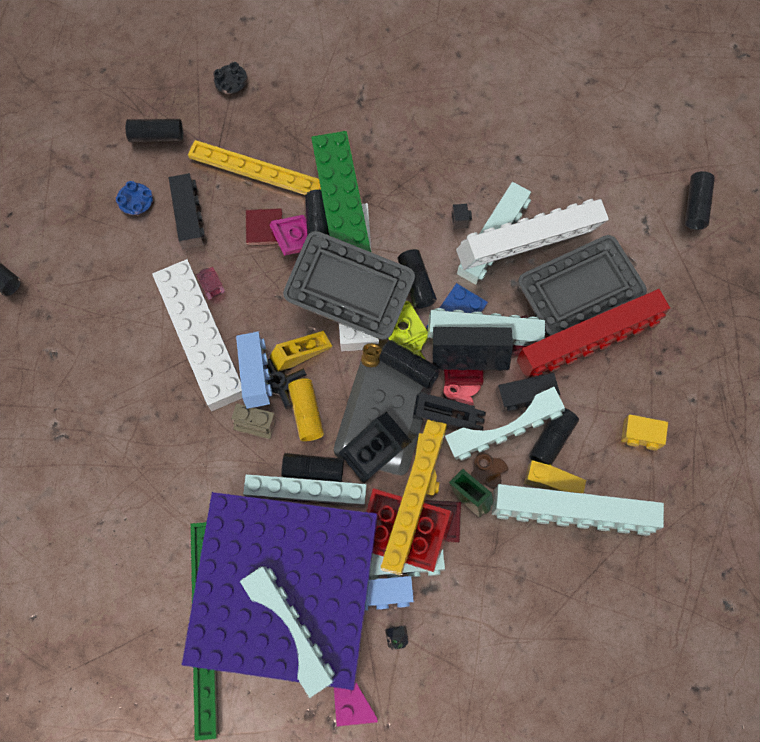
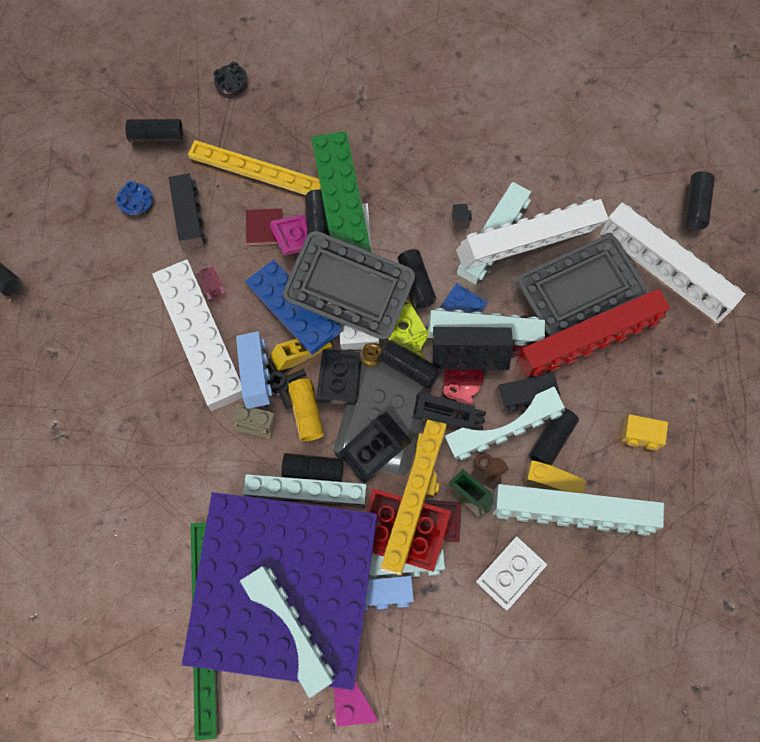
black rock [385,625,408,650] -> none
none -> blue plate [245,259,342,355]
none -> black plate [316,350,360,405]
none -> white plate [476,536,547,611]
none -> white brick [600,203,745,323]

